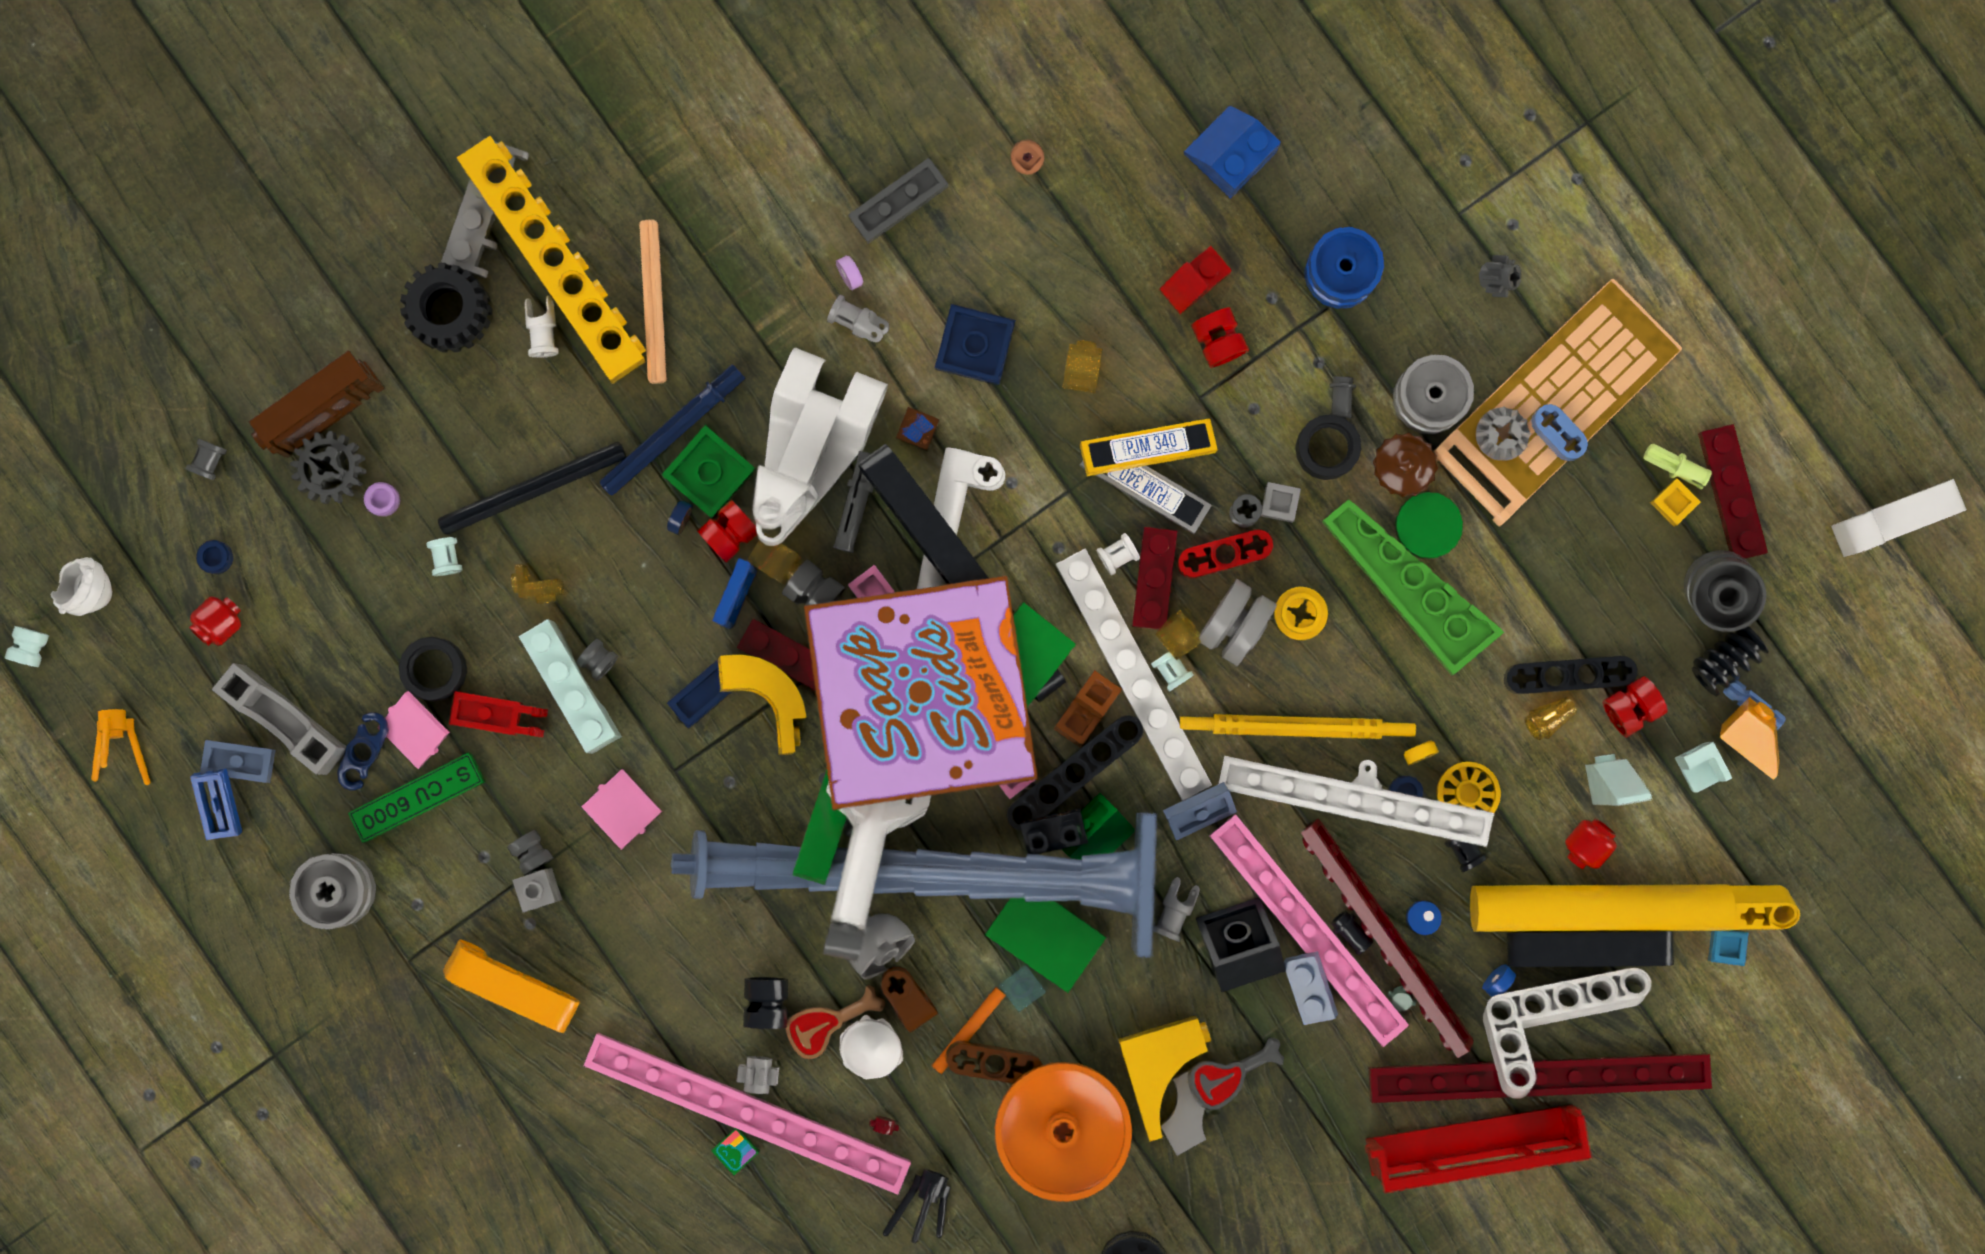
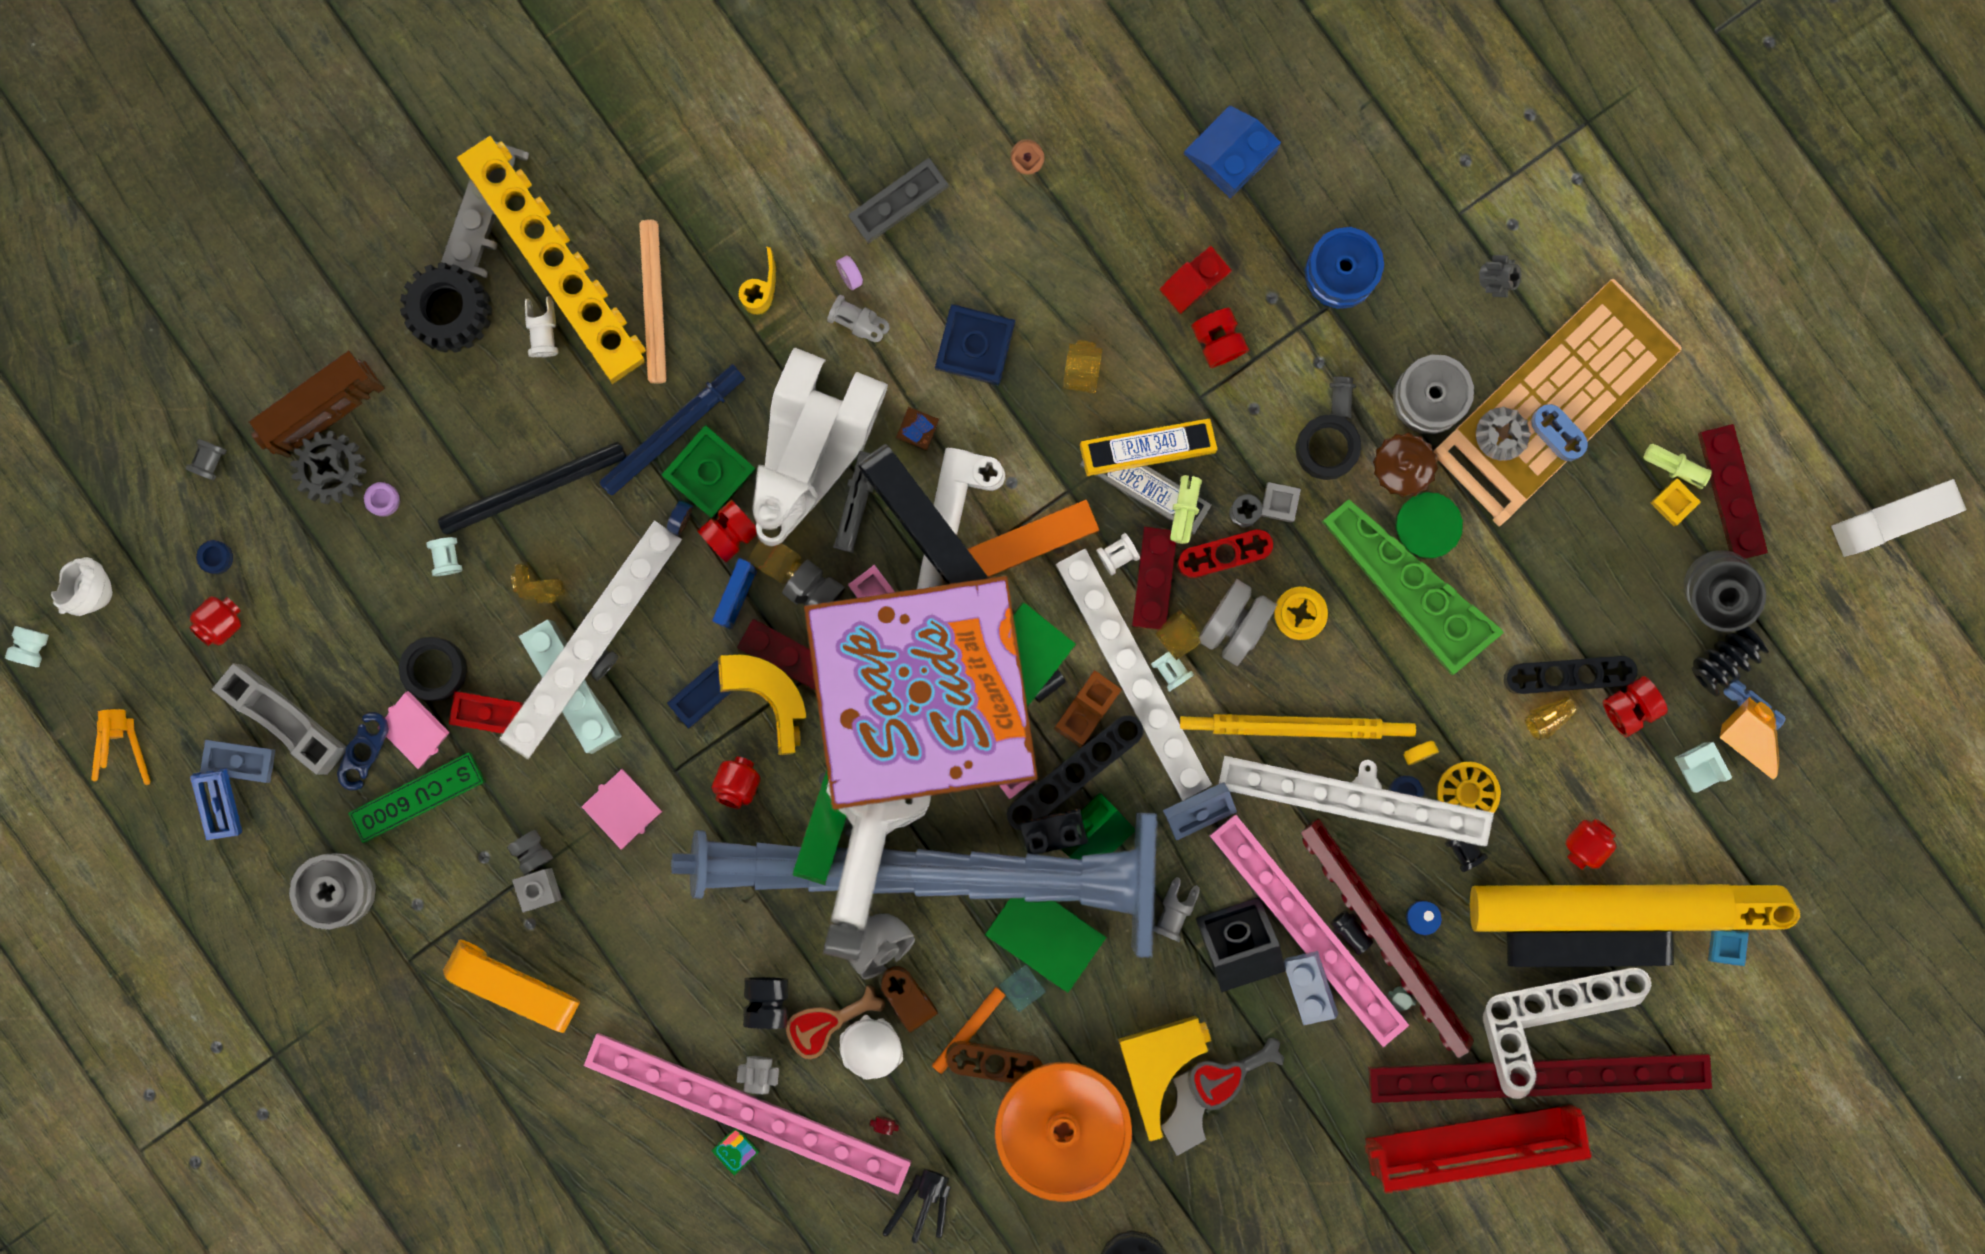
blue tile [1482,964,1516,997] -> none
light aqua slope [1585,754,1652,805] -> none
none -> white plate [499,520,682,759]
none -> red head [711,757,761,809]
none -> yellow panel [739,246,776,315]
none -> orange tile [967,499,1099,577]
none -> yellowish green axle [1170,475,1202,544]

